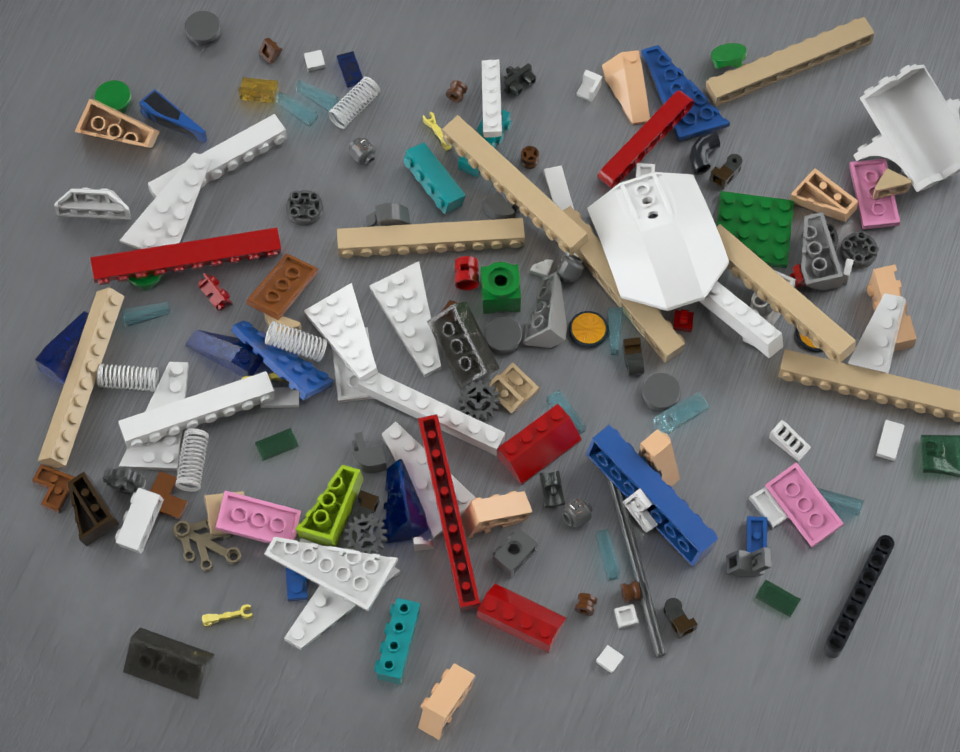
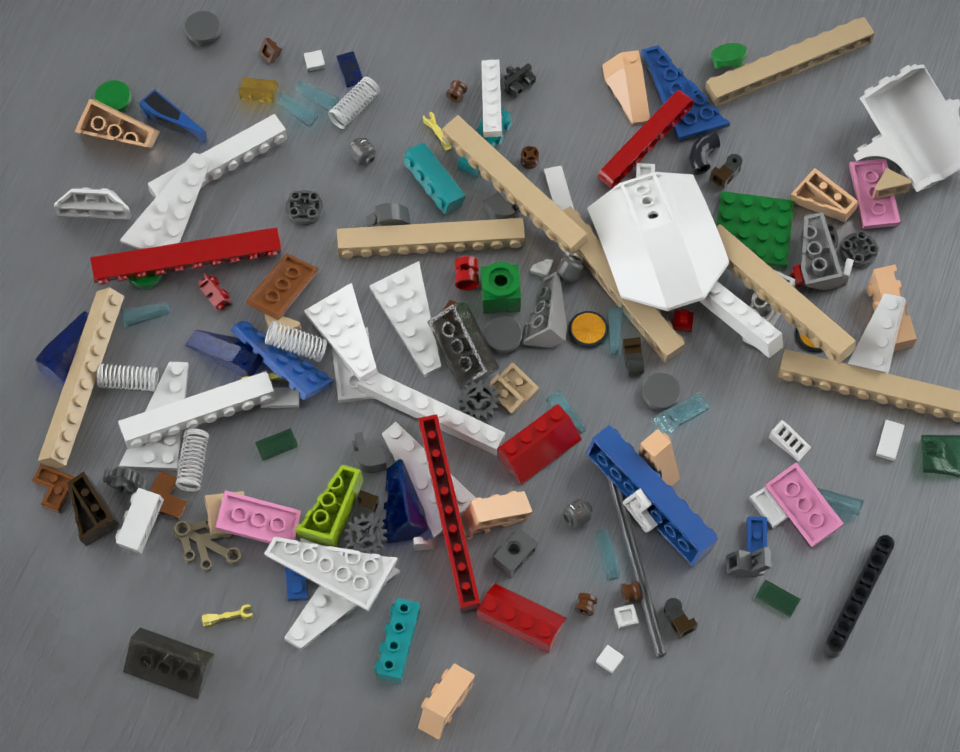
pearl dark grey hips [540,471,565,508] -> none
white panel [577,70,602,102] -> none

